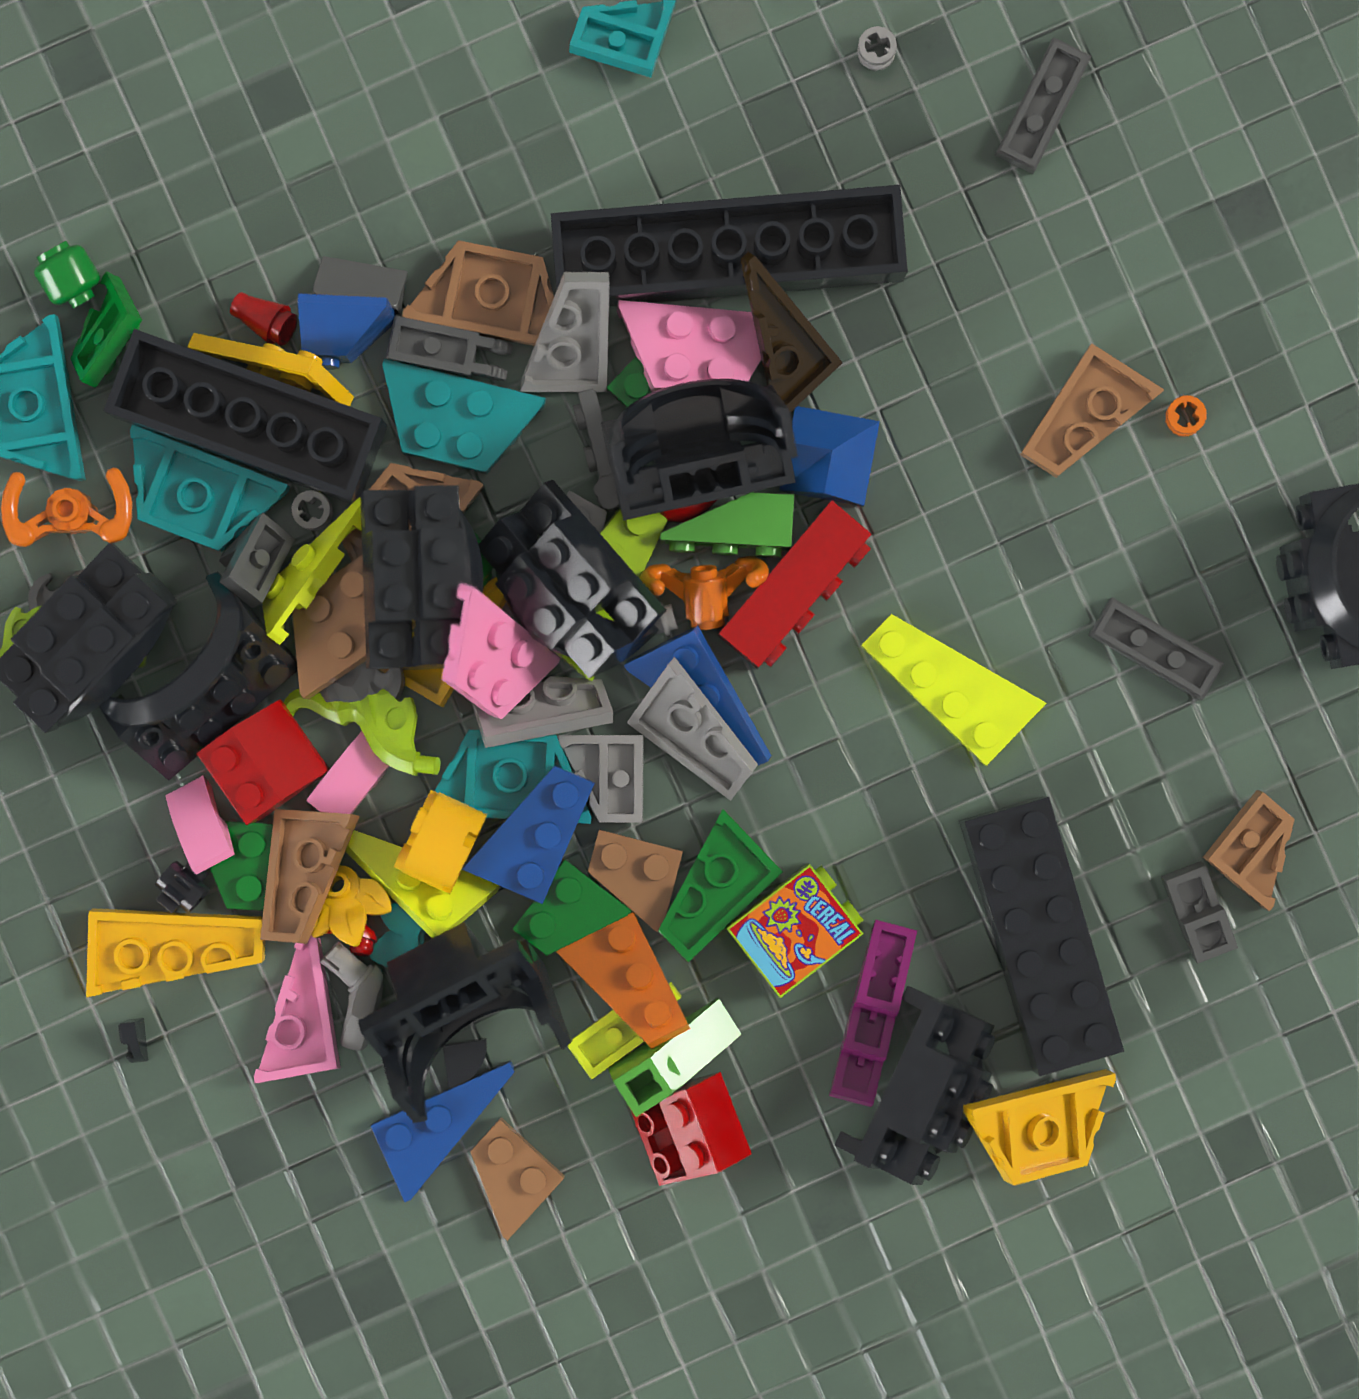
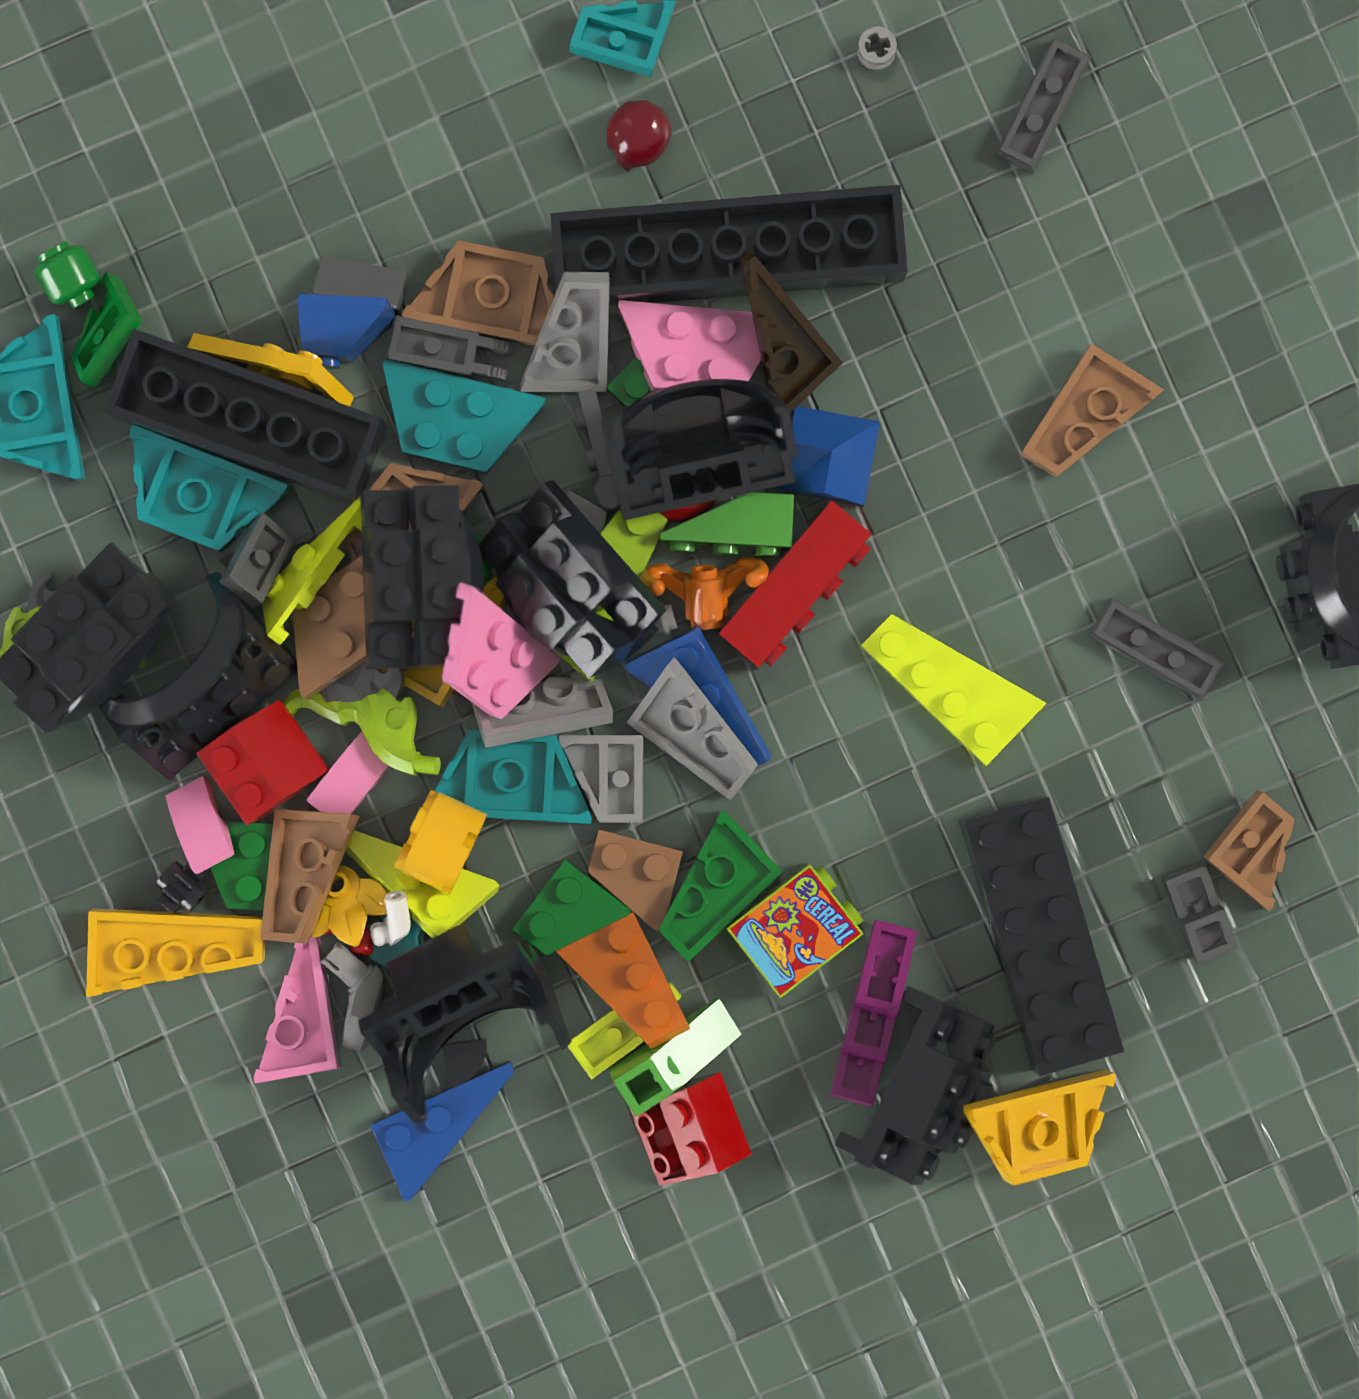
orange piece [1,468,132,547] -> none
black tile [118,1018,148,1063] -> none
red cone [230,292,298,346] -> none
light grey bush [291,490,333,531] -> none
blue wing [462,765,595,904] -> none
medium nougat wing [470,1117,565,1241] -> none
orange bush [1165,395,1207,436] -> none
none -> white arm [370,891,411,946]
none -> dark red hair [606,100,672,172]

